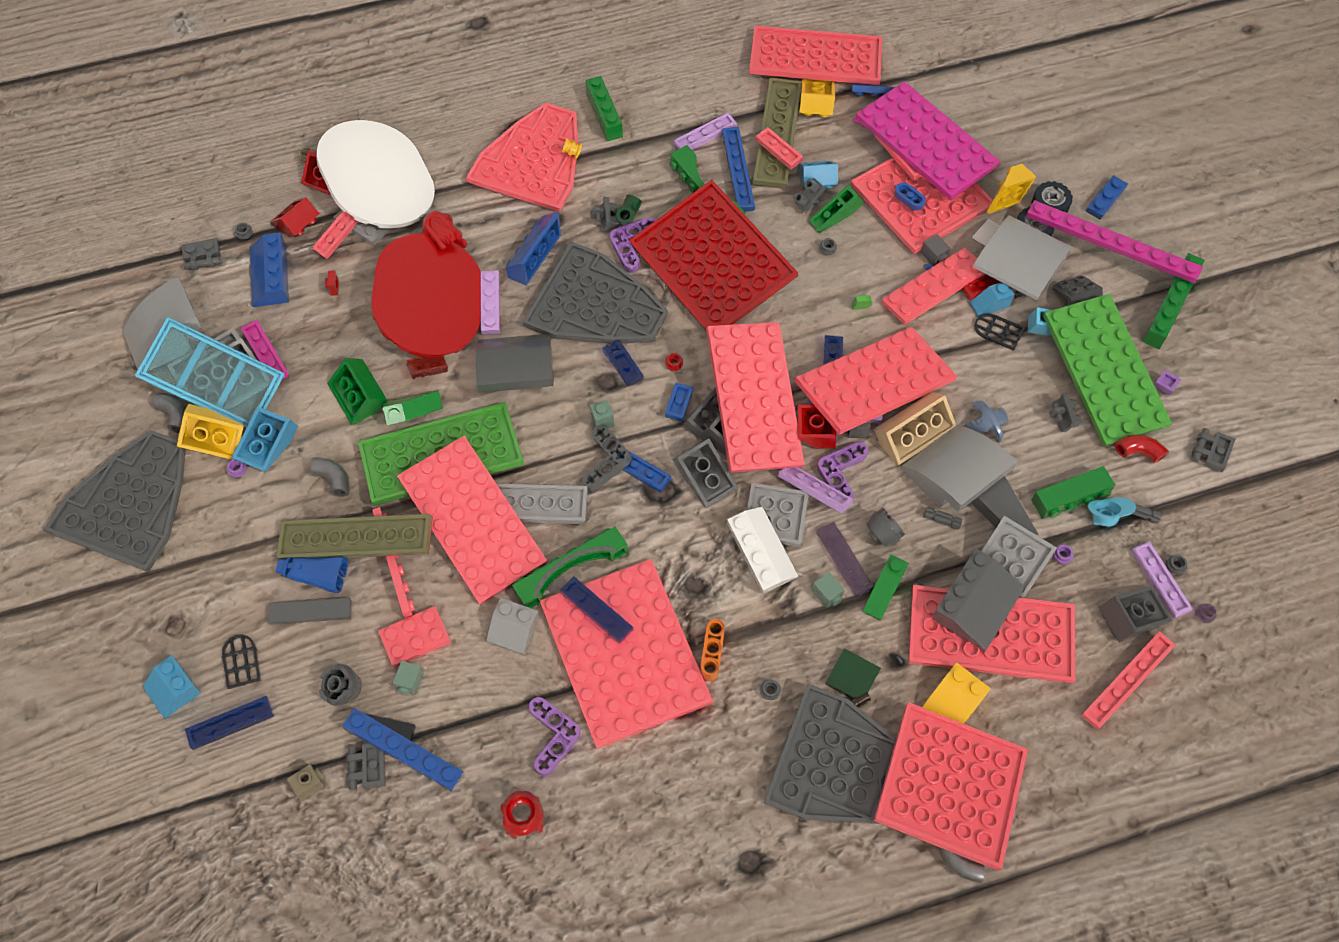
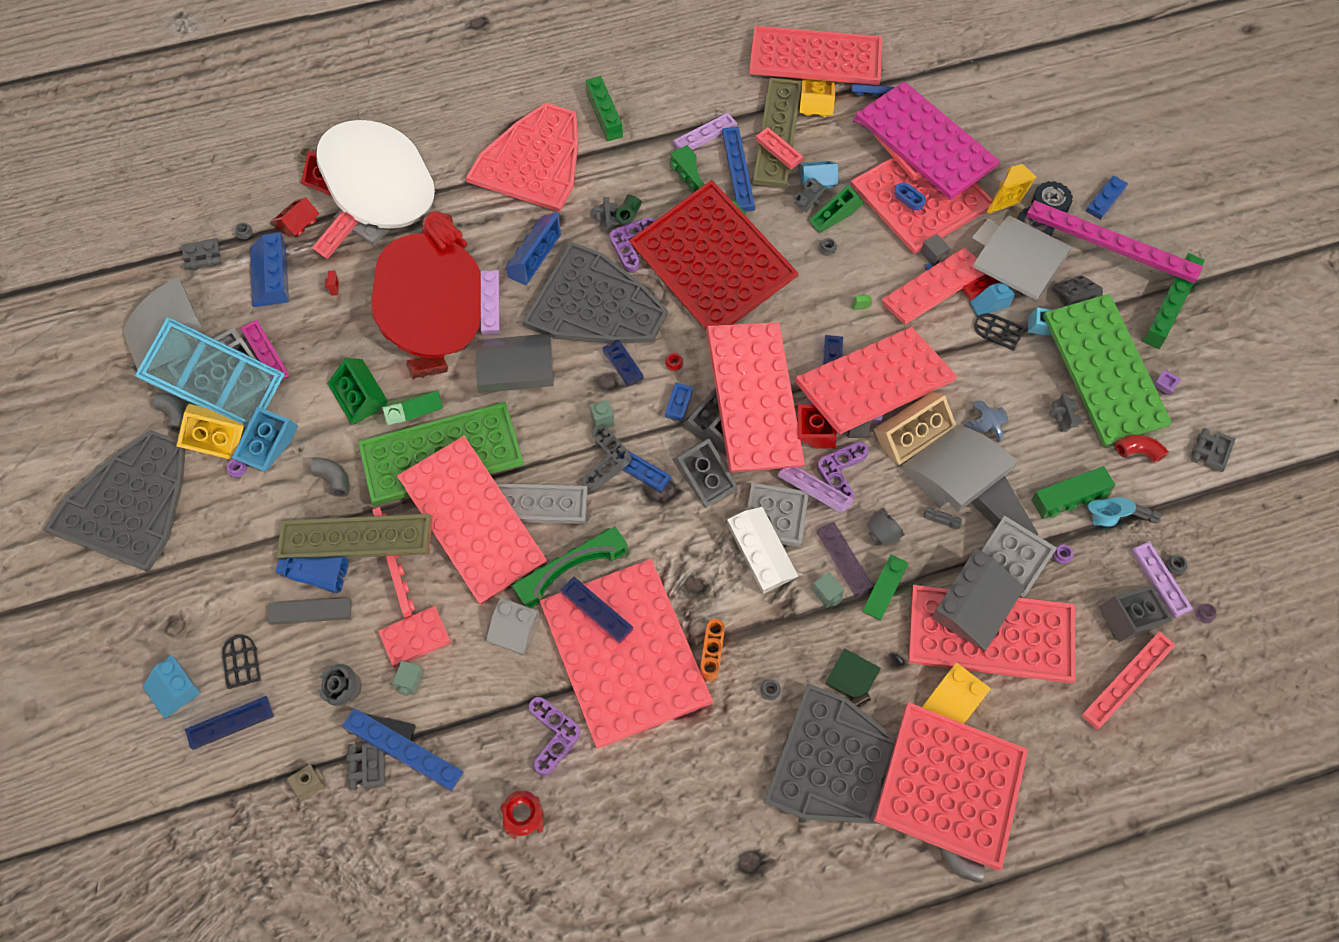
yellow bush [561,138,582,159] -> none

